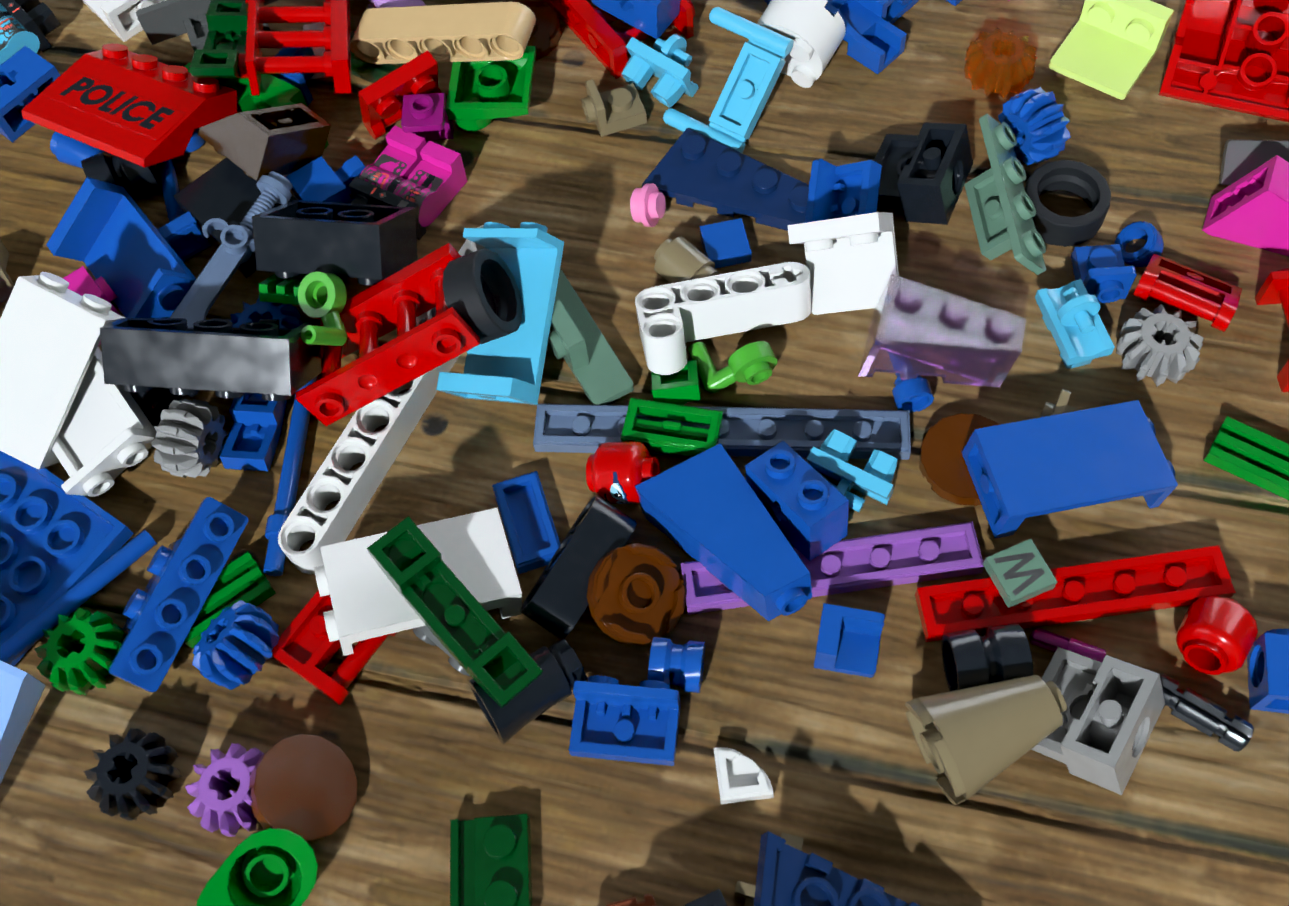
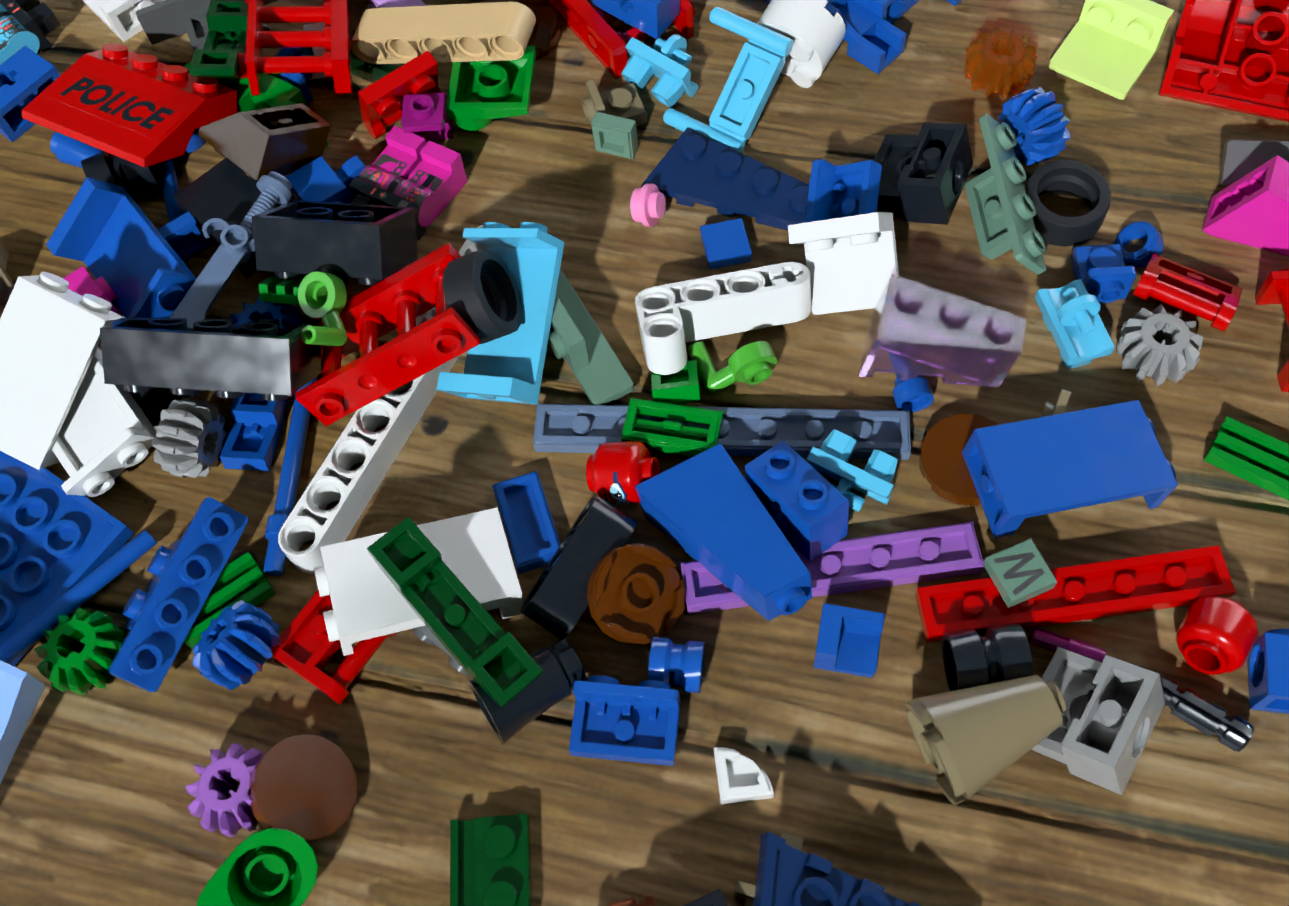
black gear [84,728,182,821] -> none
dark tan brick [654,237,720,283] -> none
none -> sand green tile [591,111,638,159]

